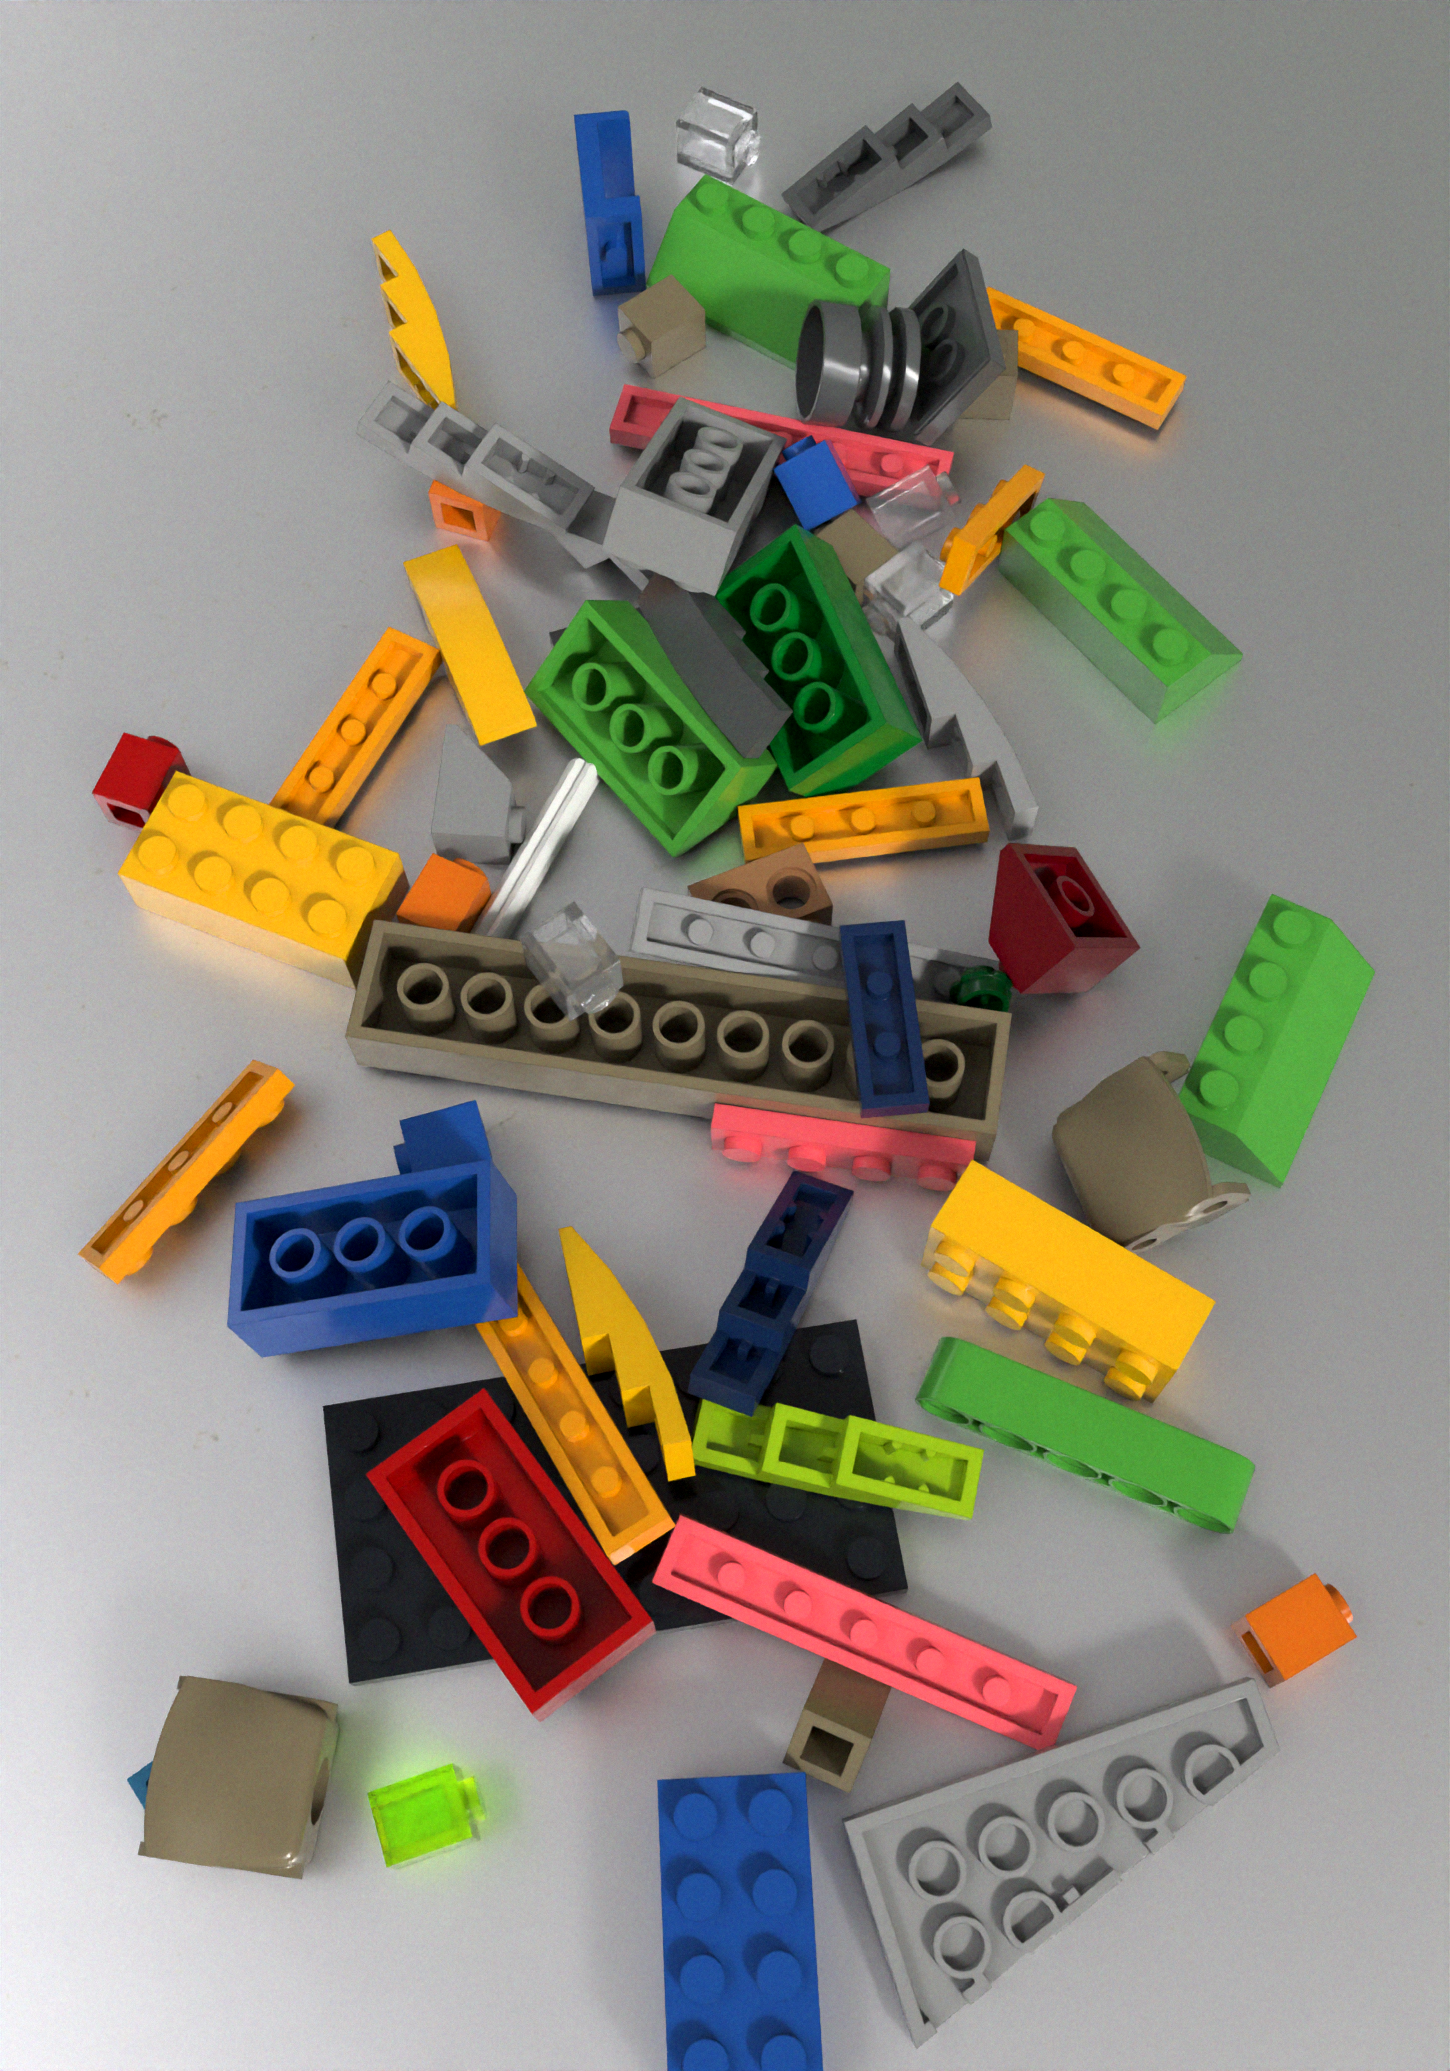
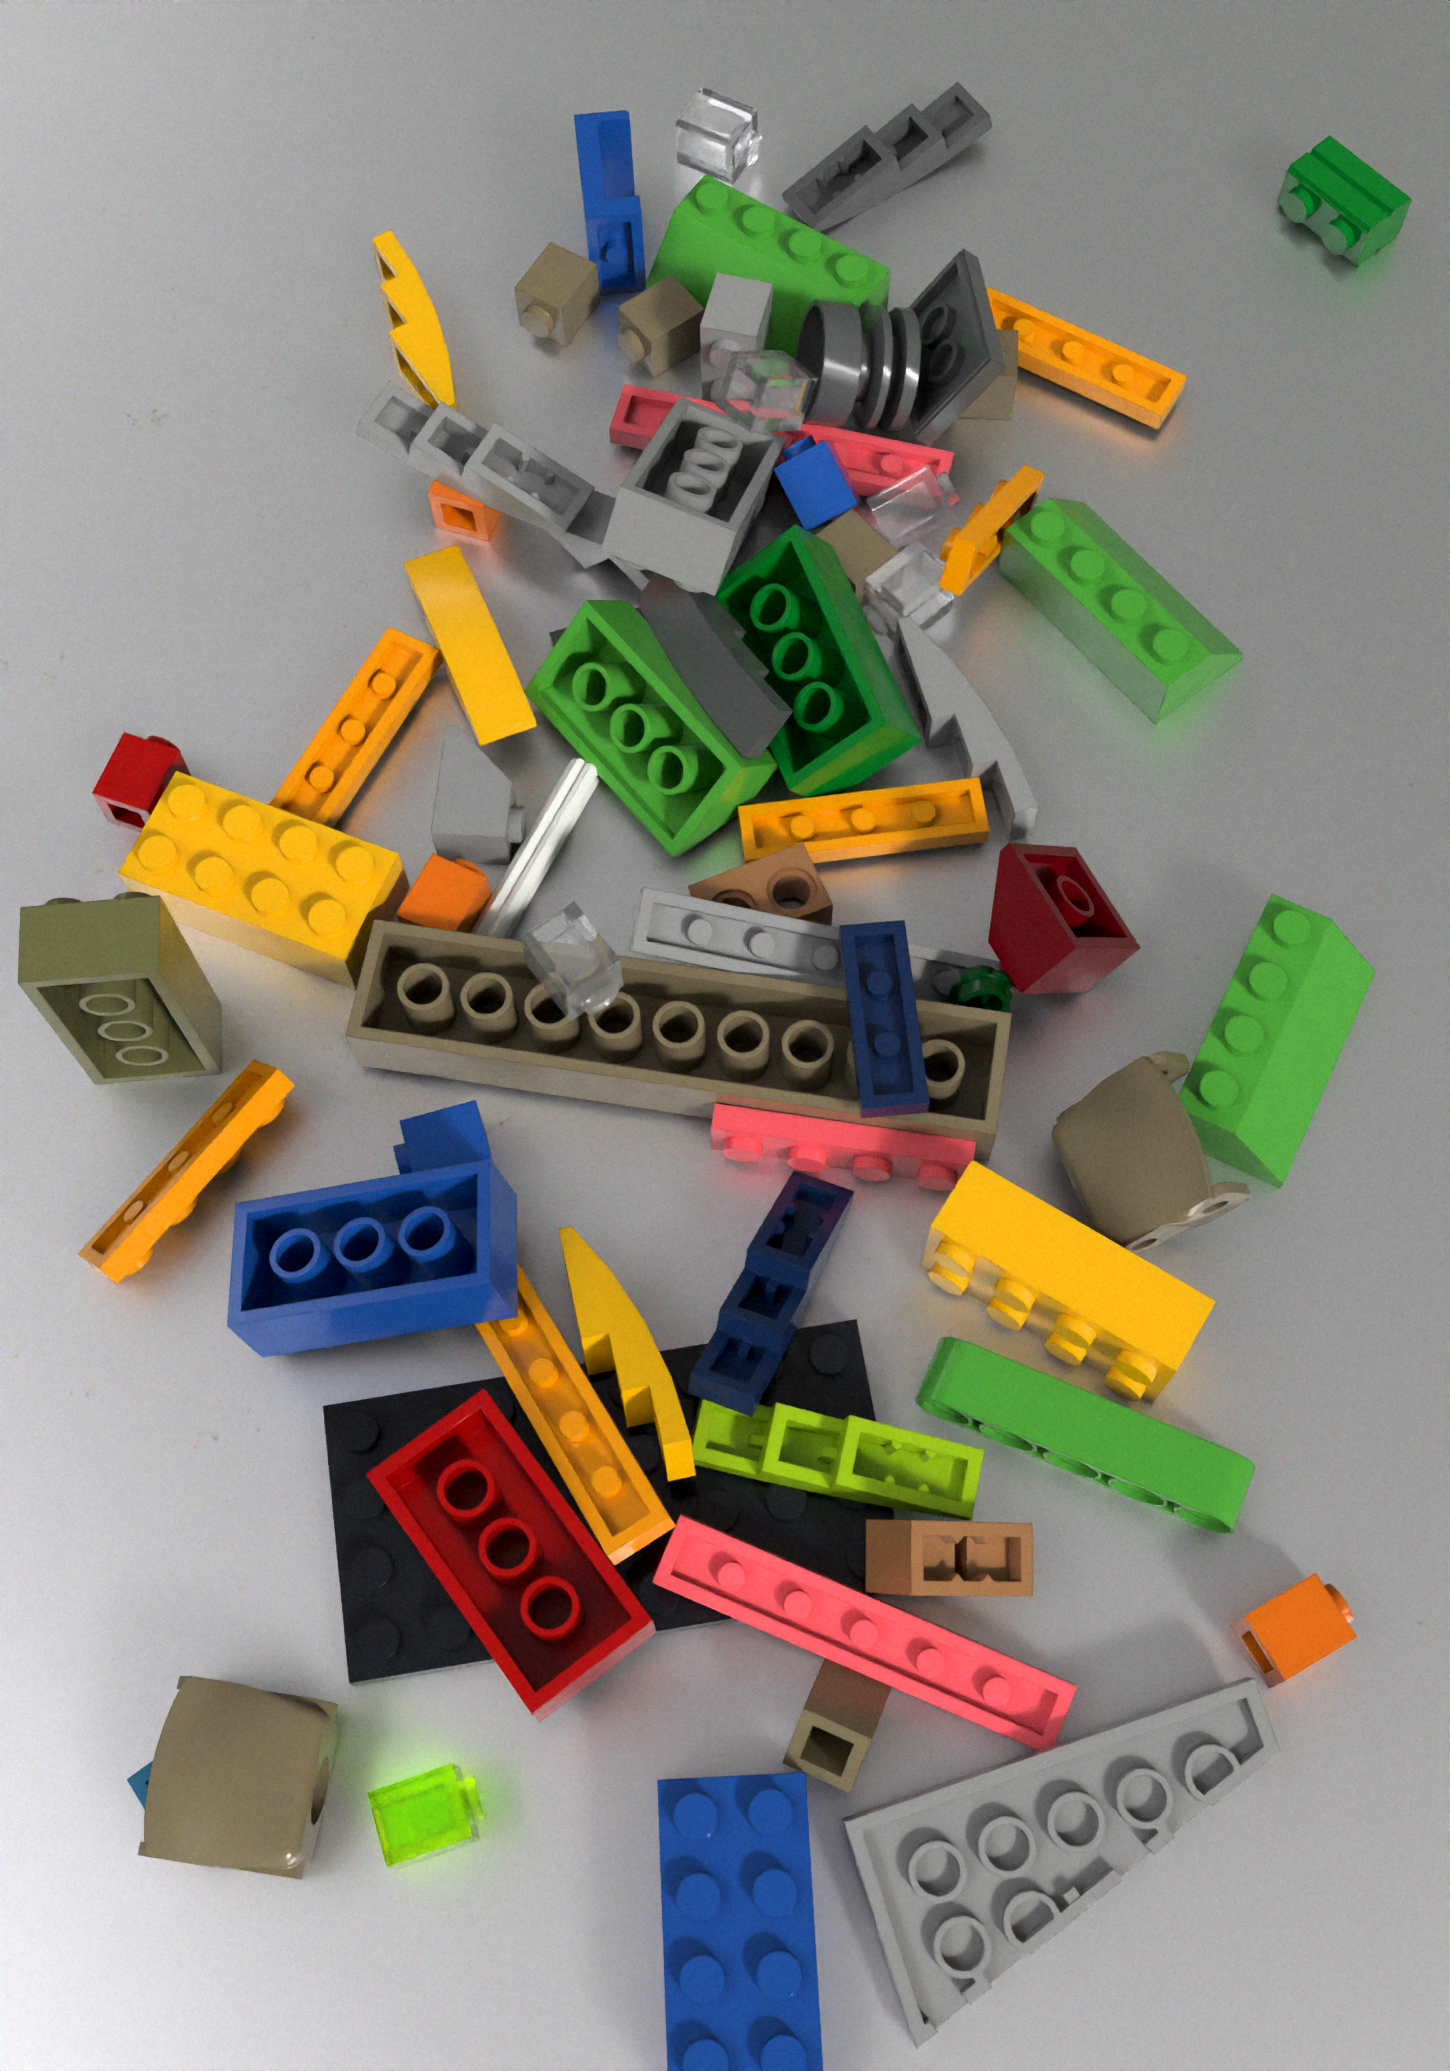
none -> olive brick [18,892,222,1085]
none -> dark tan brick [514,242,600,347]
none -> light grey brick [700,273,773,411]
none -> clear brick [715,350,818,433]
none -> medium nougat brick [865,1519,1033,1596]
none -> green brick [1277,135,1412,267]

